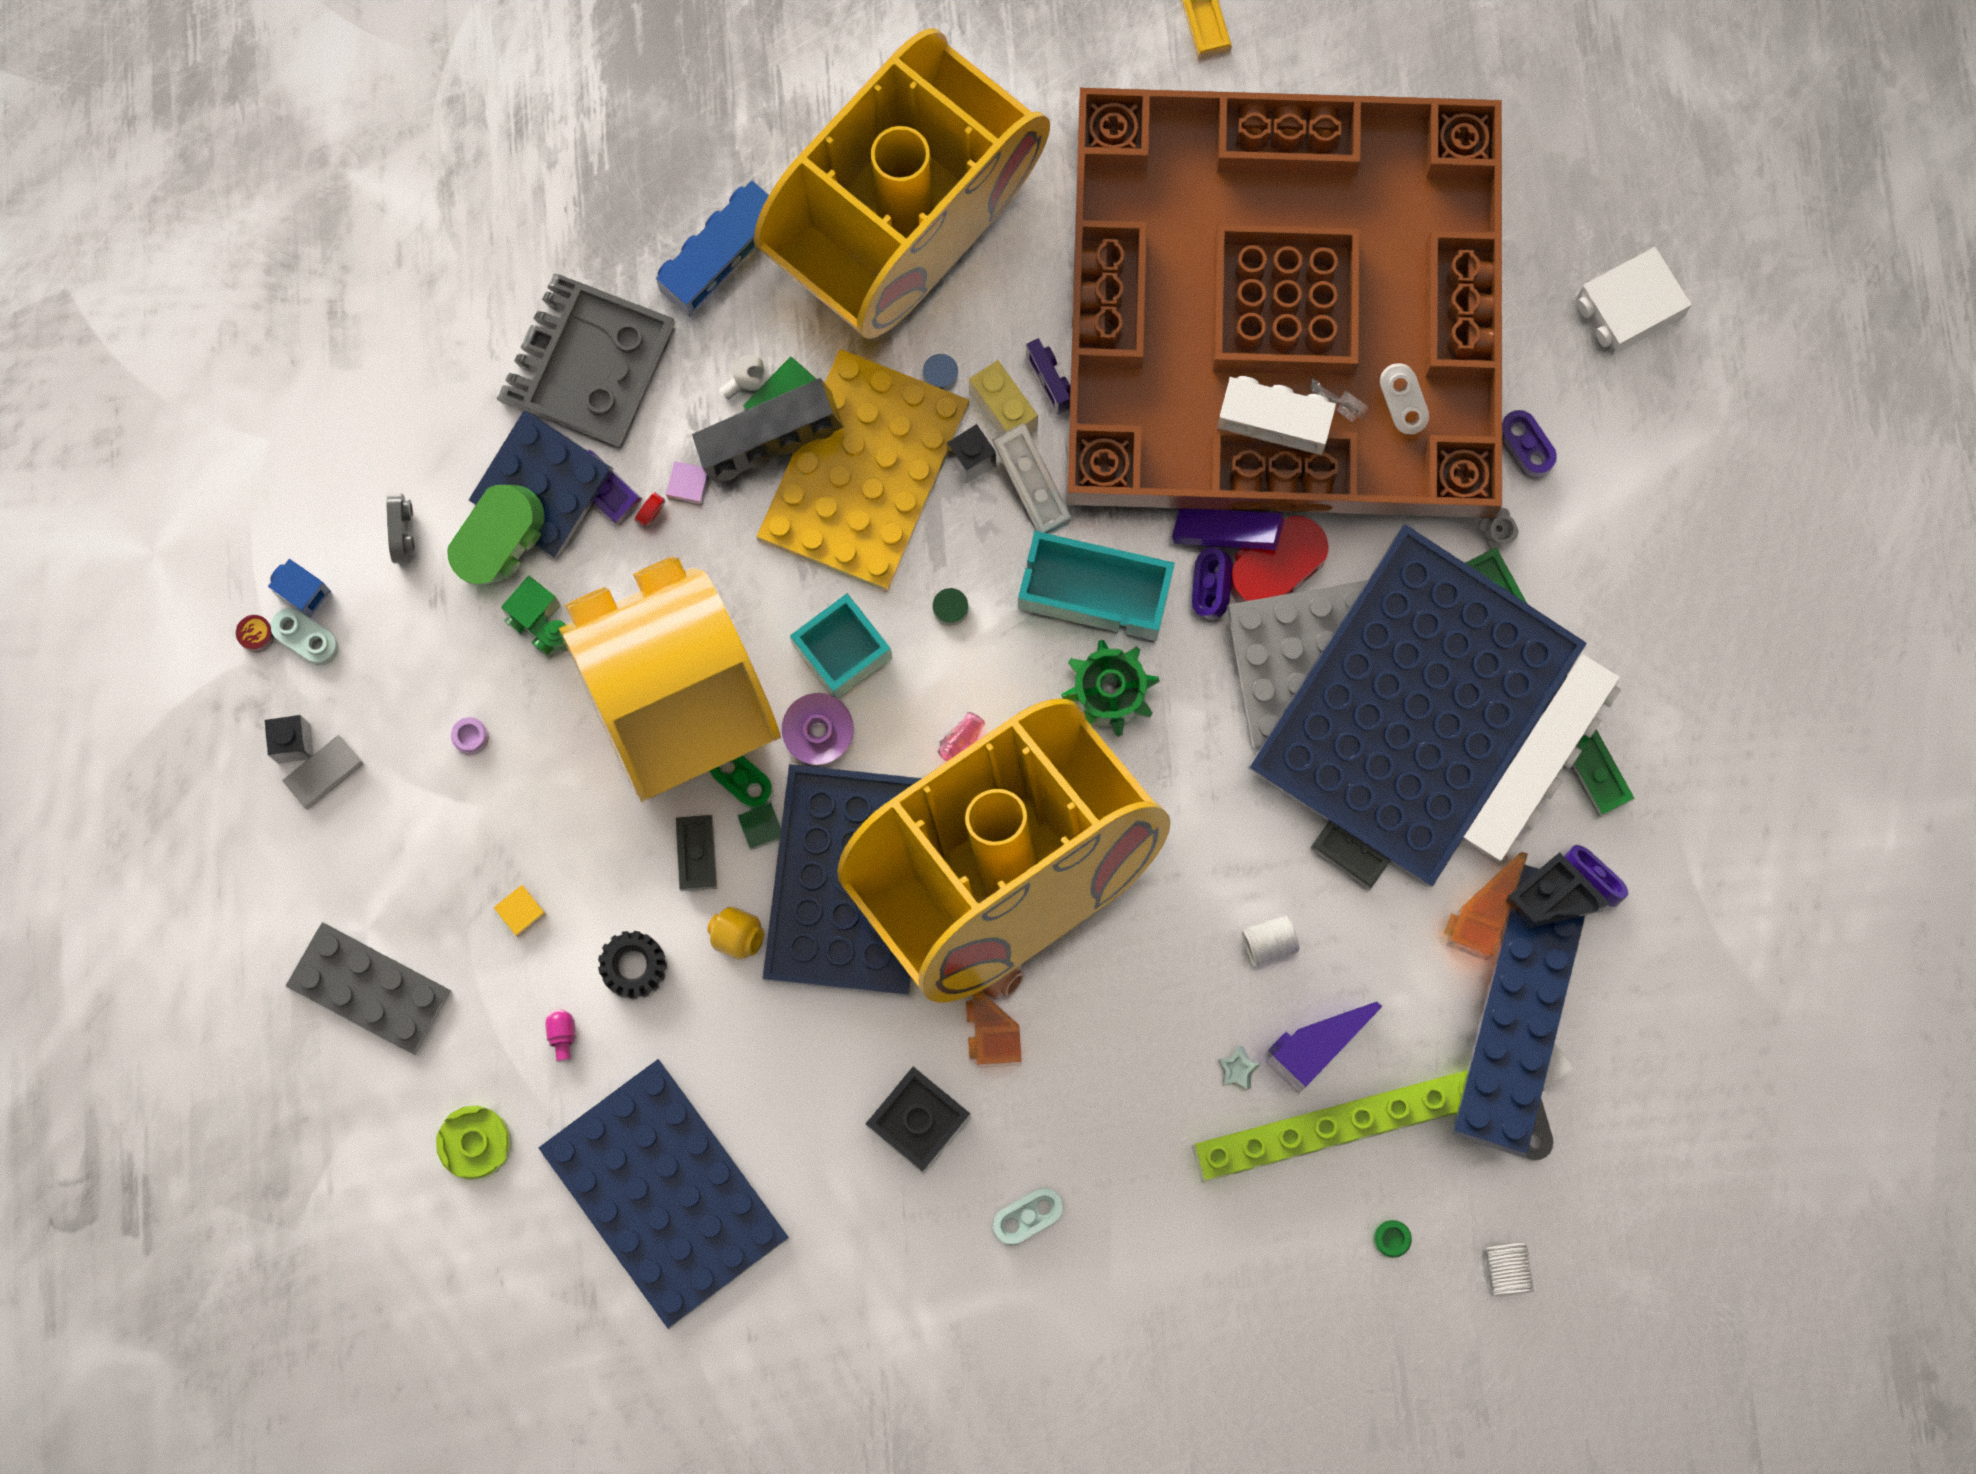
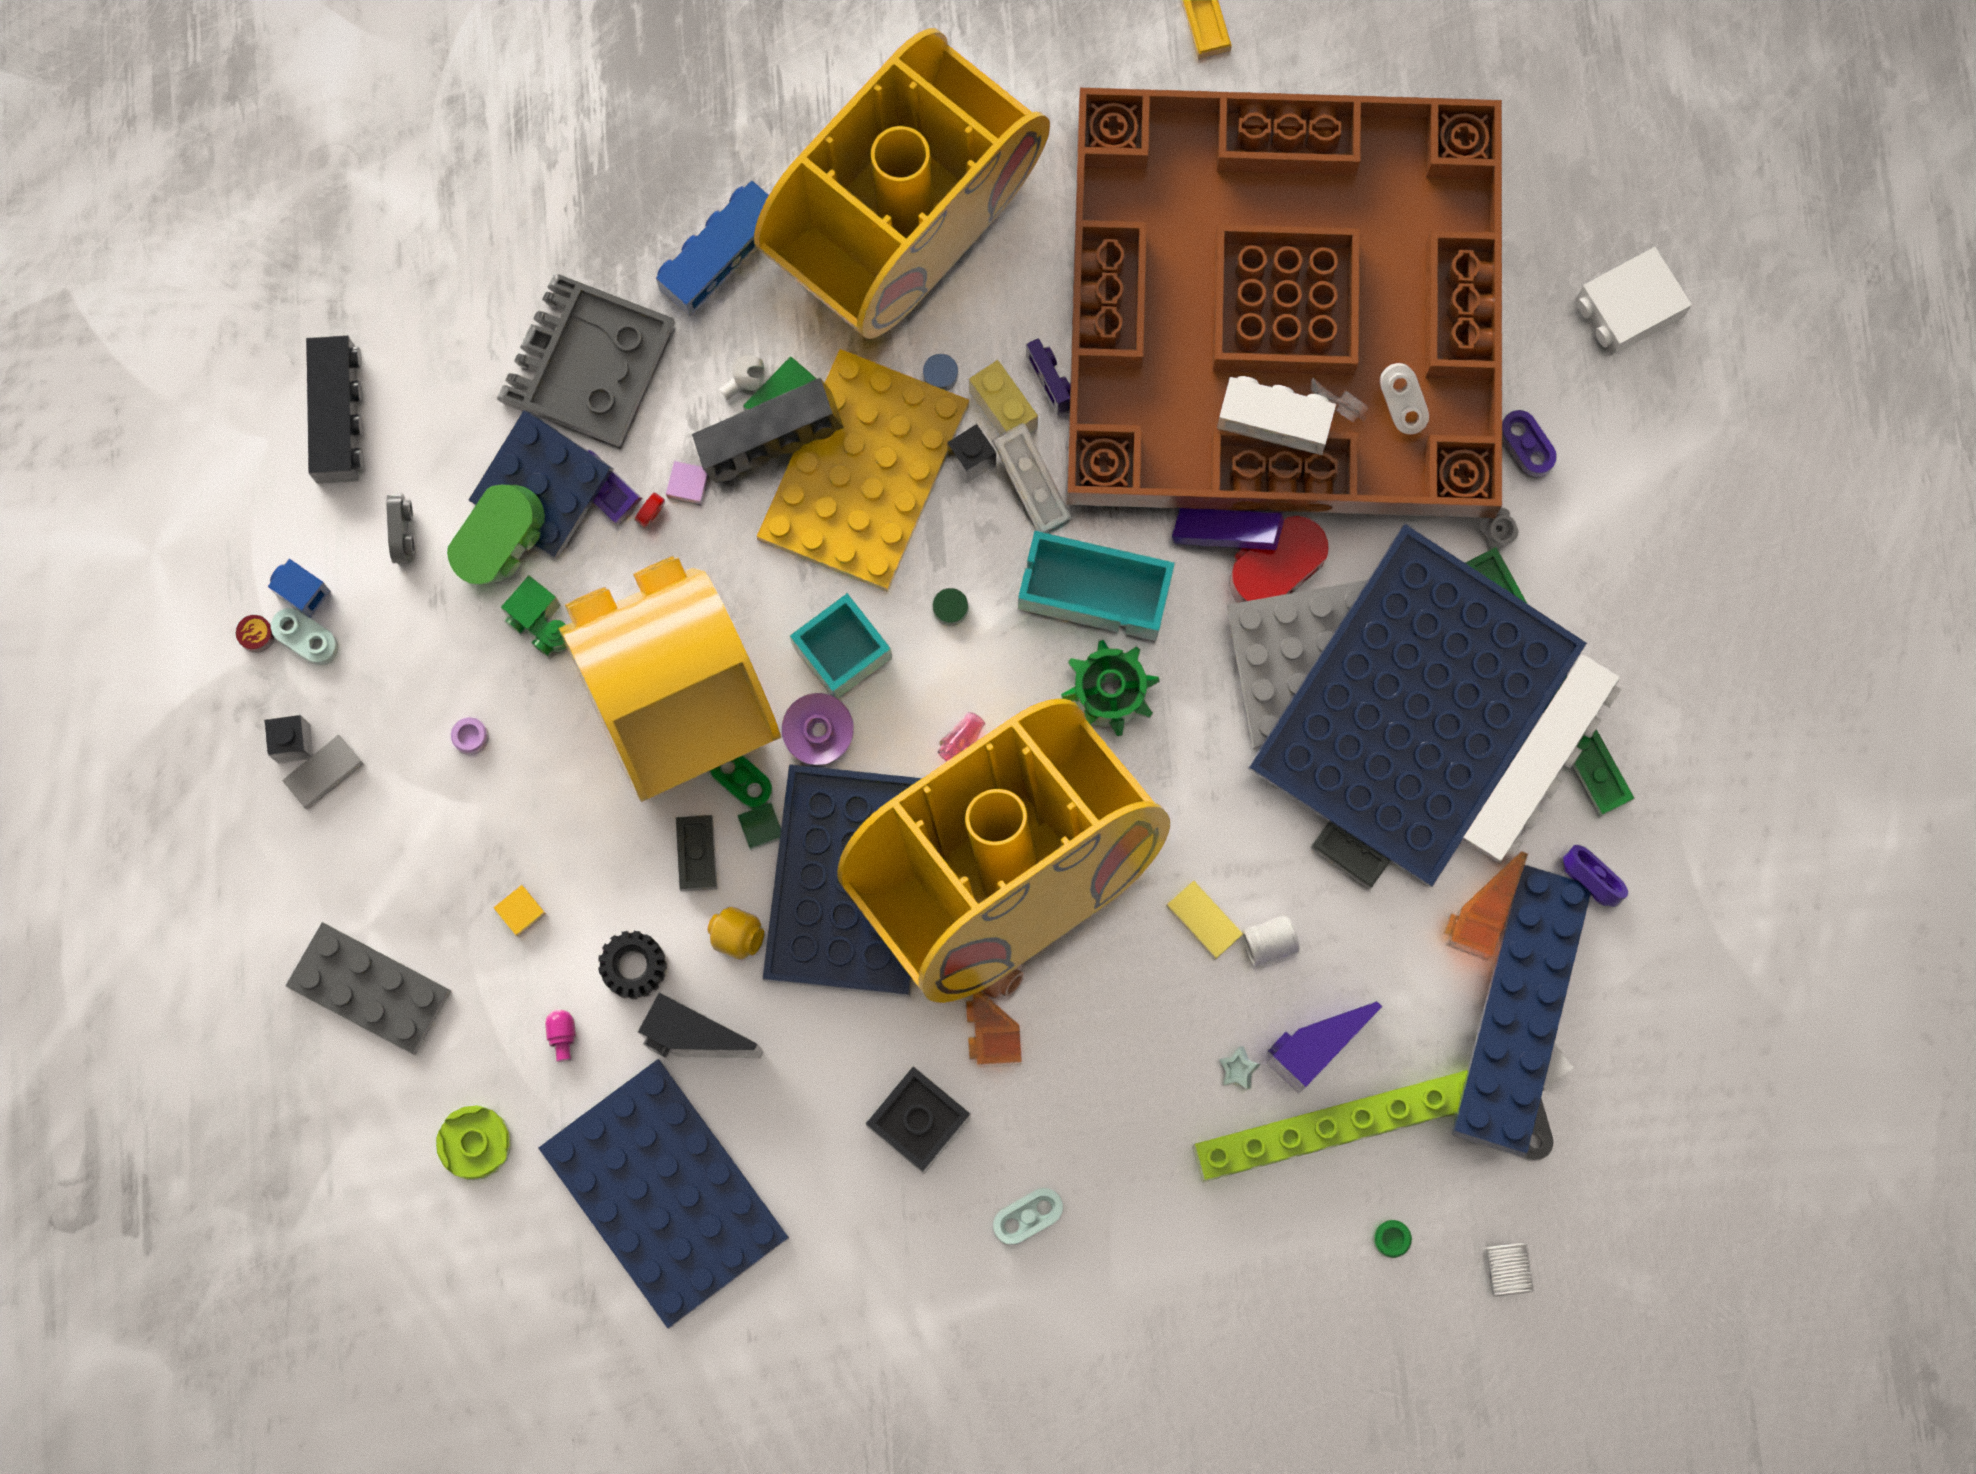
dark purple plate [1192,547,1233,620] -> none
black wing [1505,852,1610,927] -> none
none -> black brick [306,335,364,483]
none -> black slope [638,992,764,1058]
none -> light yellow tile [1167,881,1243,960]

